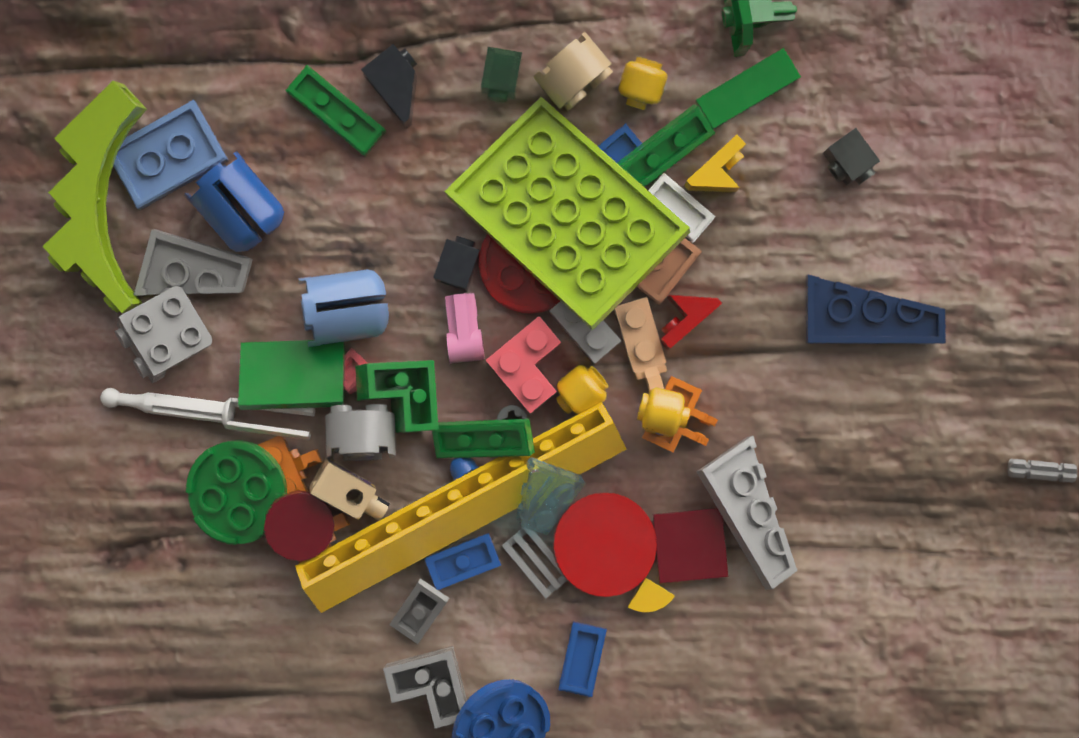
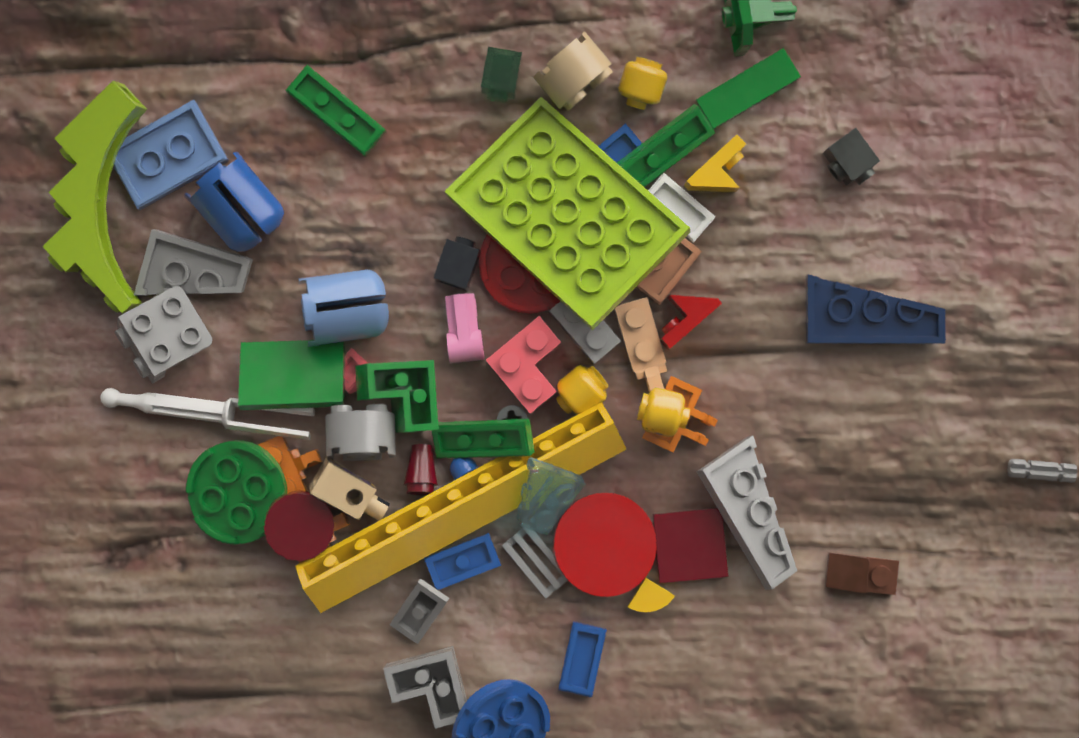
black slope [361,44,417,129] -> none
none -> dark red cone [403,444,438,495]
none -> copper slope [825,552,899,595]

